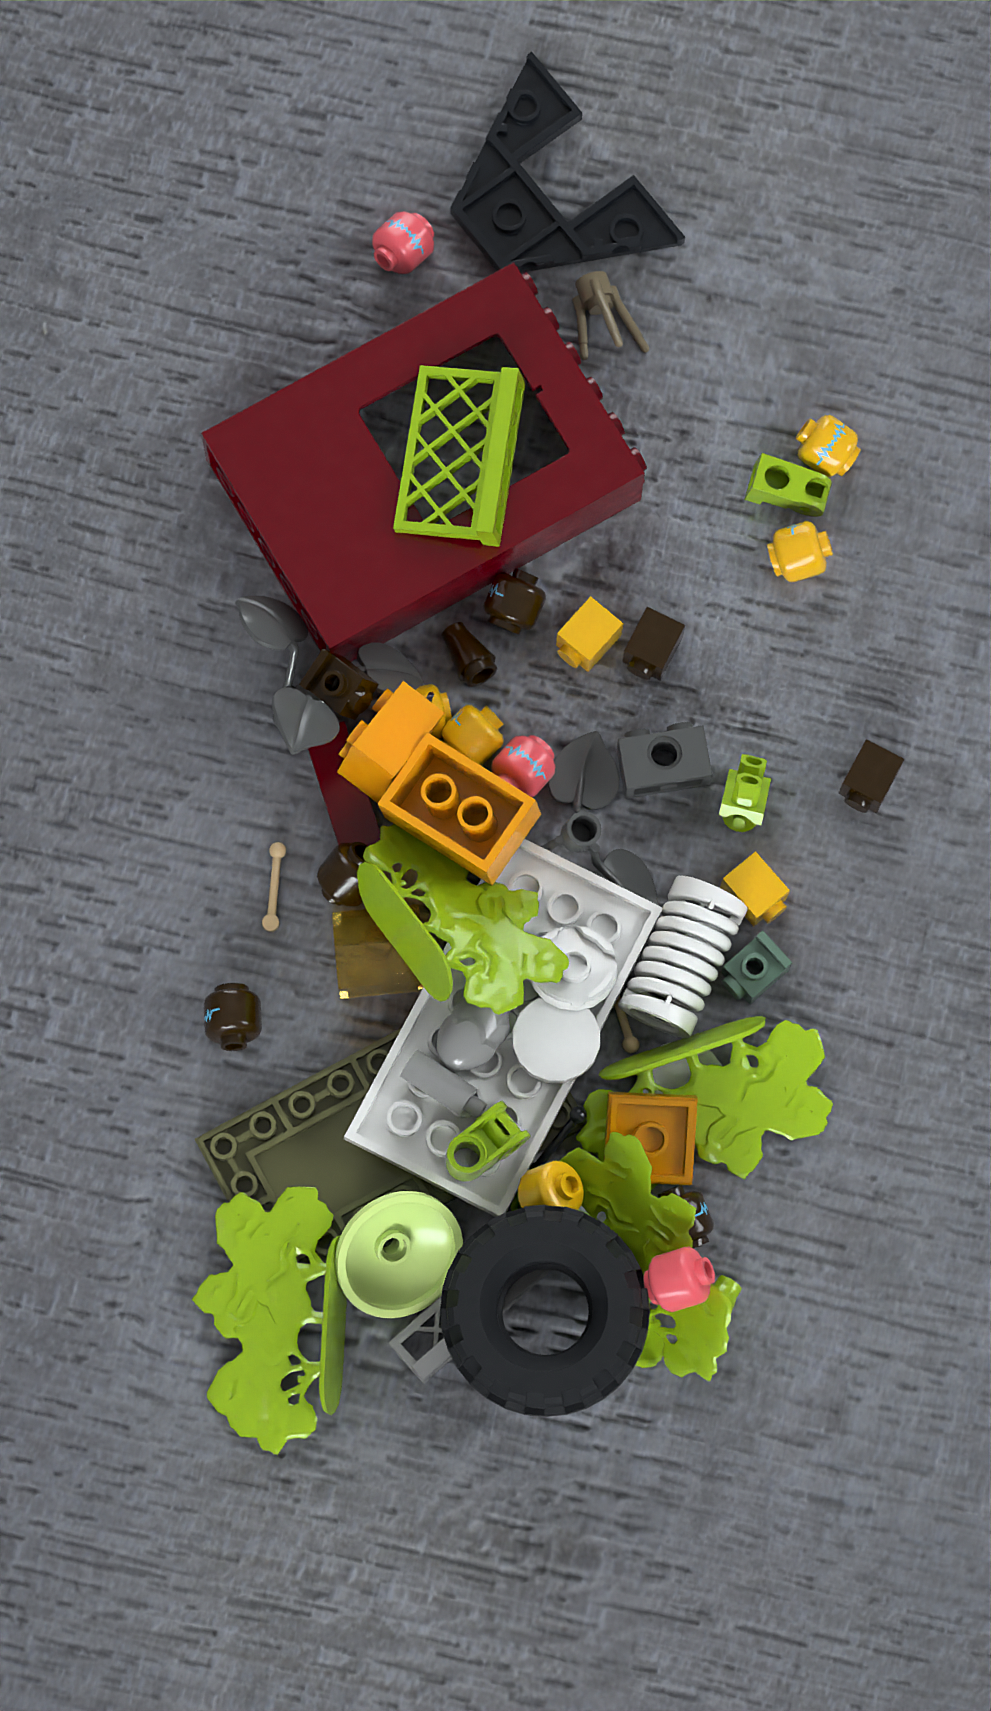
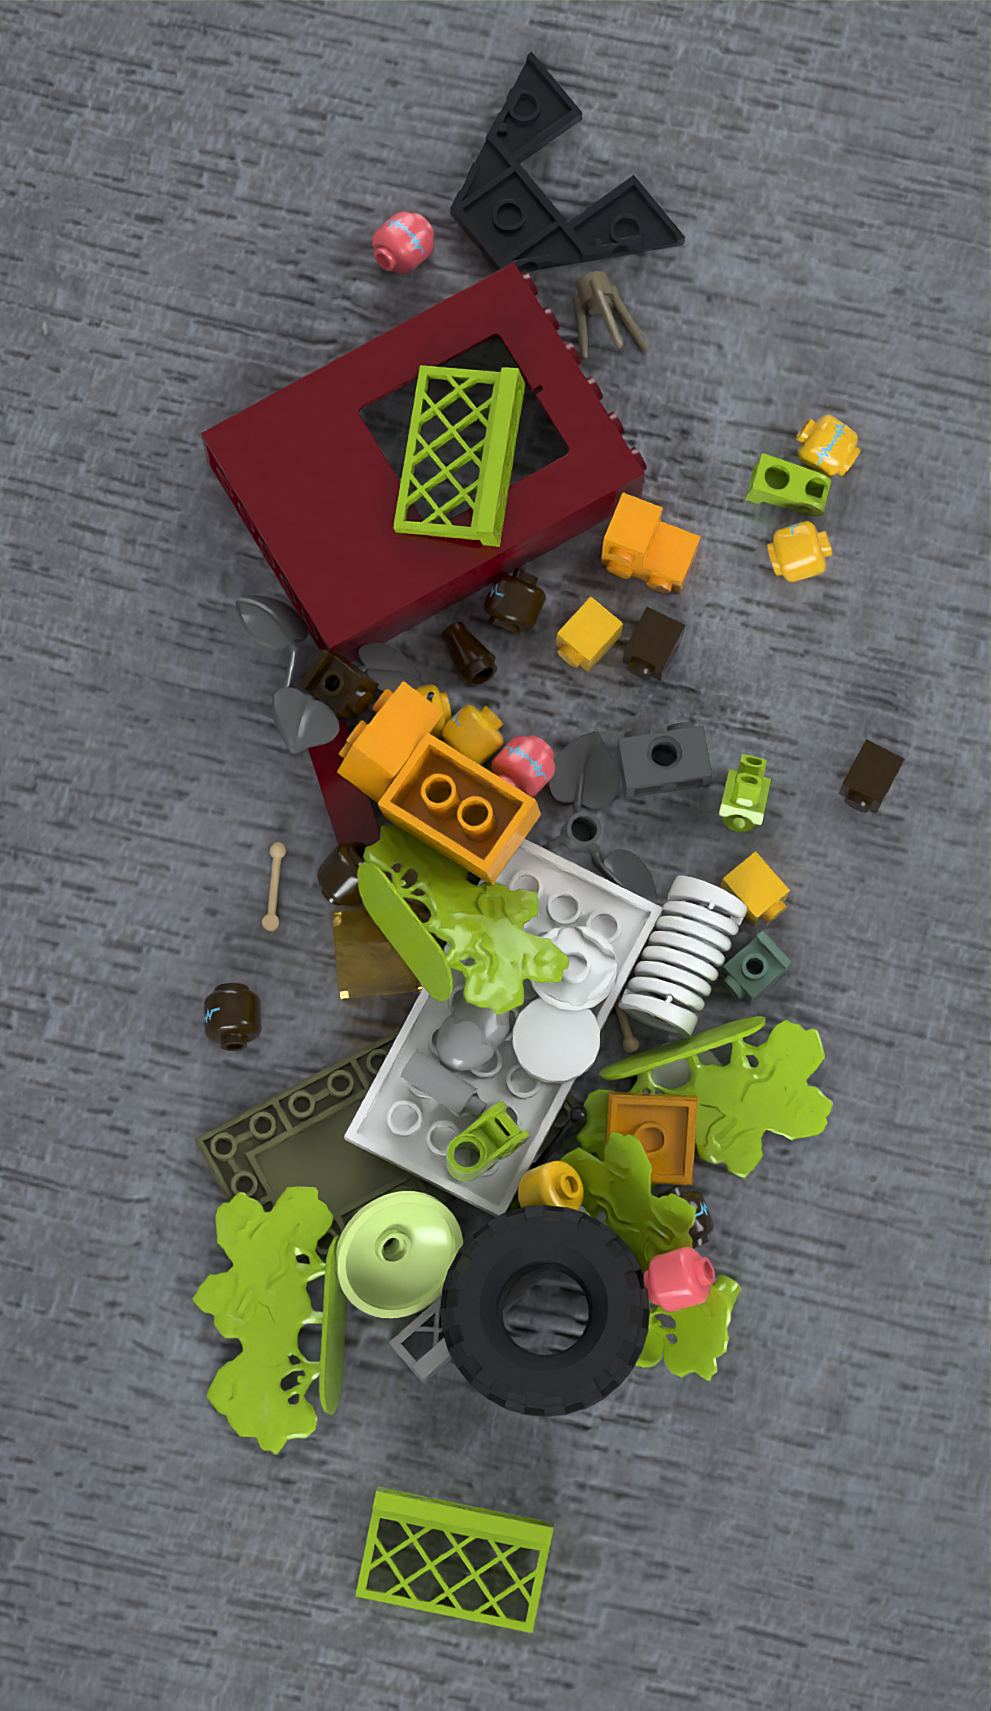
none -> lime fence [355,1486,554,1633]
none -> light orange brick [601,493,701,594]

